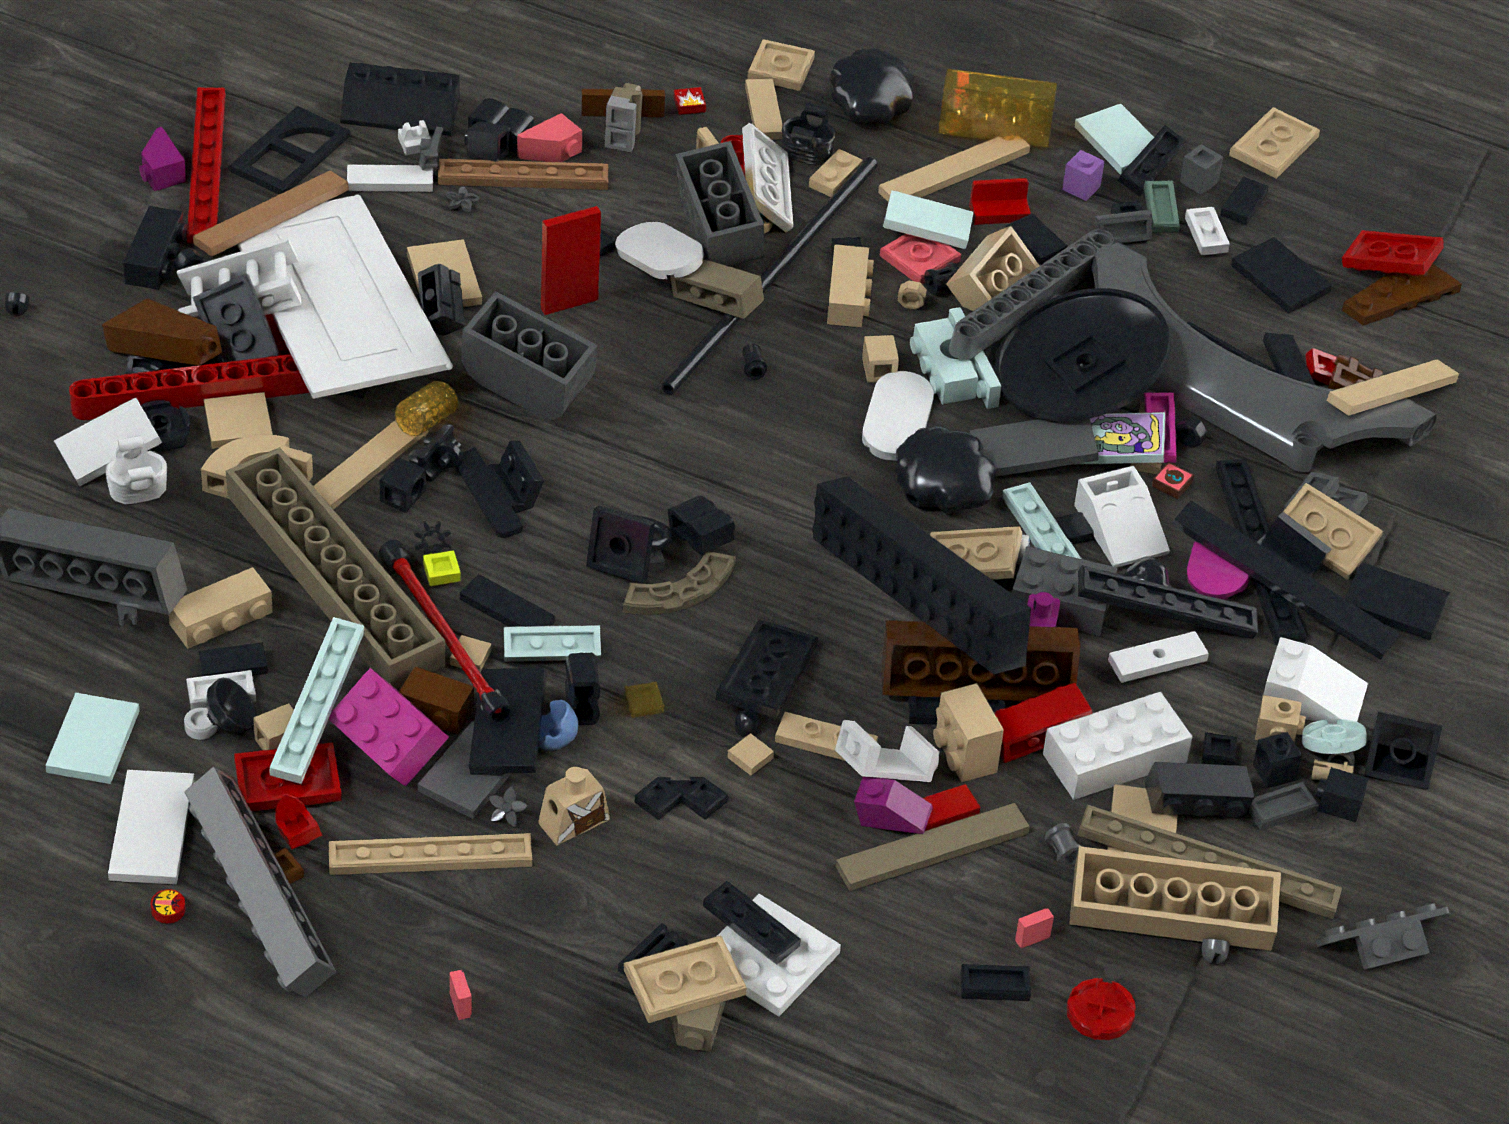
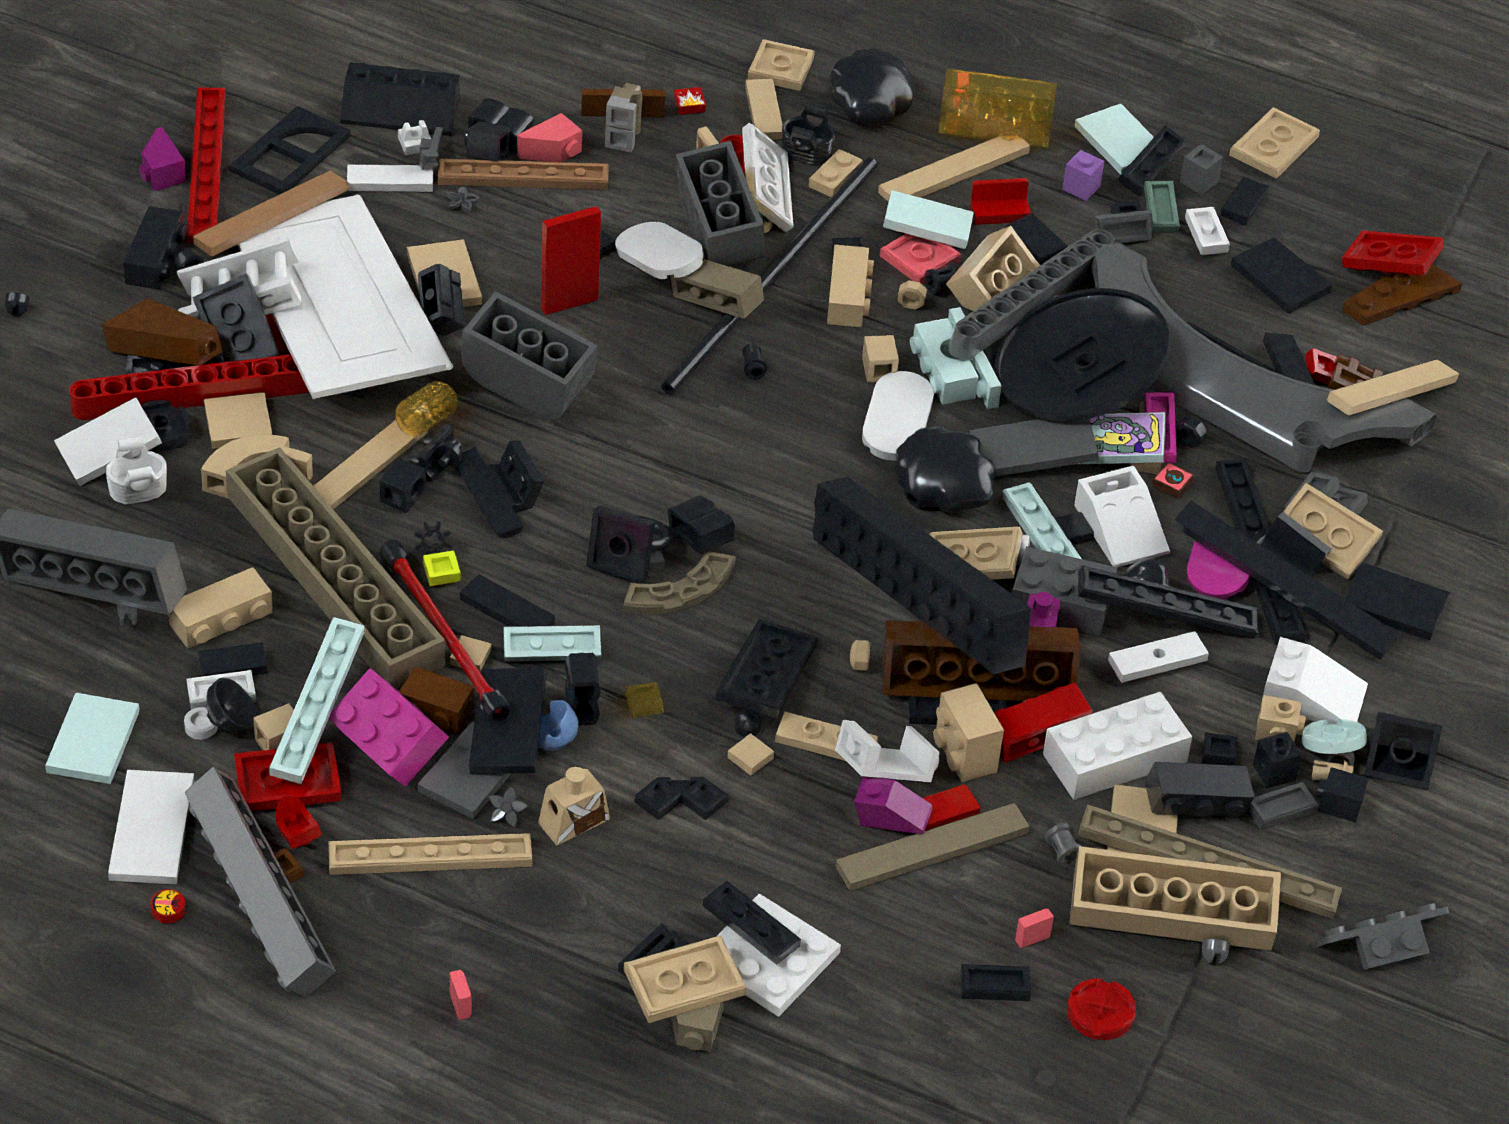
none -> tan tile [850,640,870,671]

